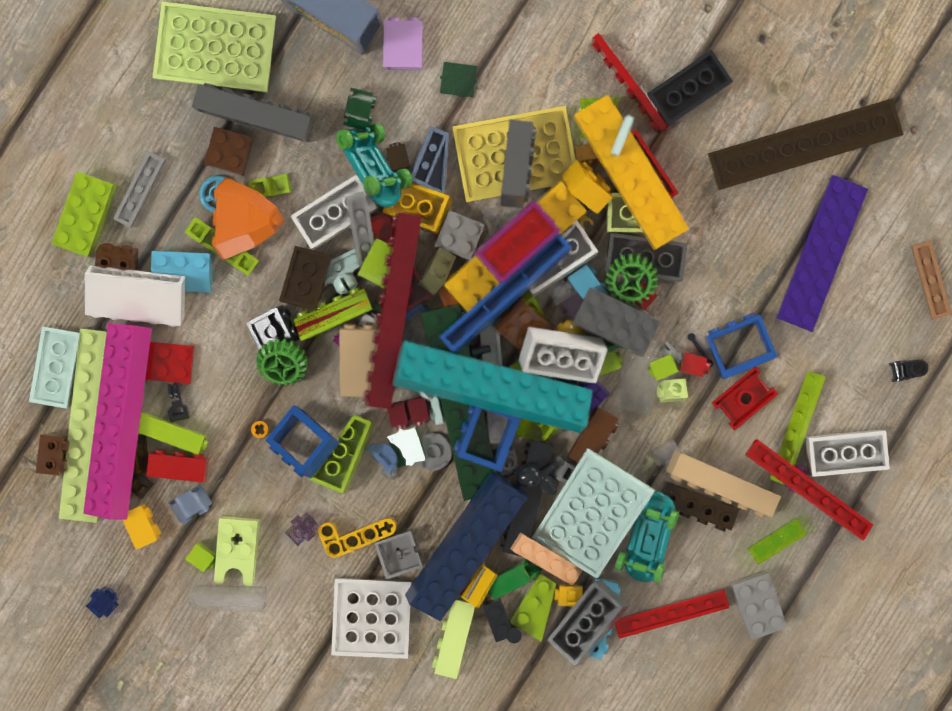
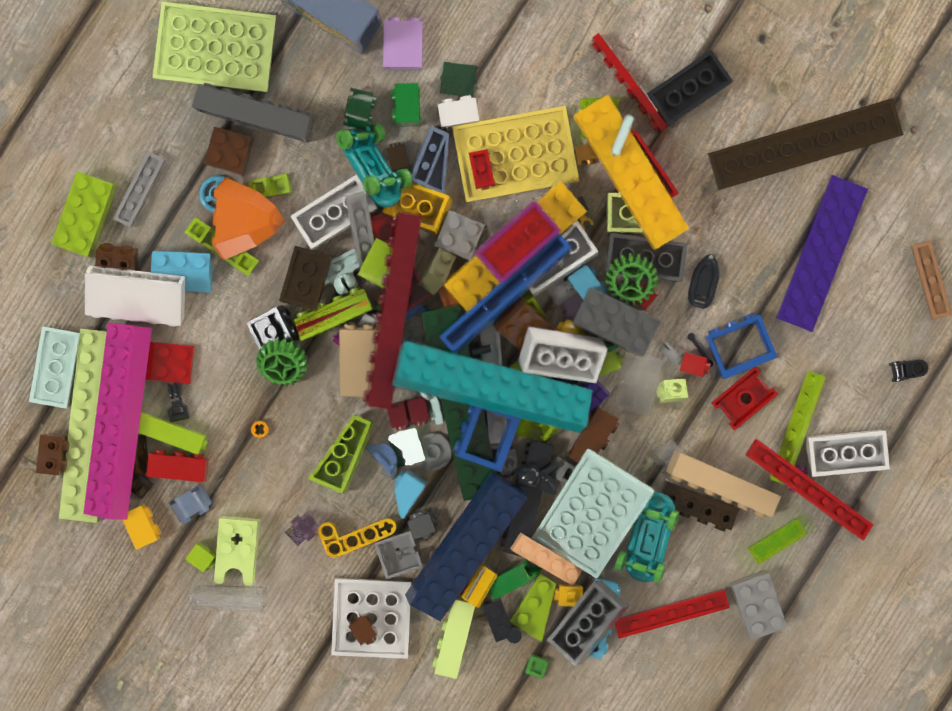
clear blue brick [86,587,119,619] -> none
blue window [265,405,340,479] -> none
dark grey brick [500,119,536,208] -> none
yellow brick [562,159,613,214] -> none
lime brick [648,353,679,381] -> none
none -> reddish brown brick [348,613,378,645]
none -> green brick [391,83,421,127]
none -> medium azure slope [394,469,427,519]
none -> dark grey brick [407,509,438,540]
none -> white brick [437,95,479,129]
none -> red plate [469,149,495,191]
none -> bright green tile [525,654,549,679]
none -> black piece [688,254,720,309]

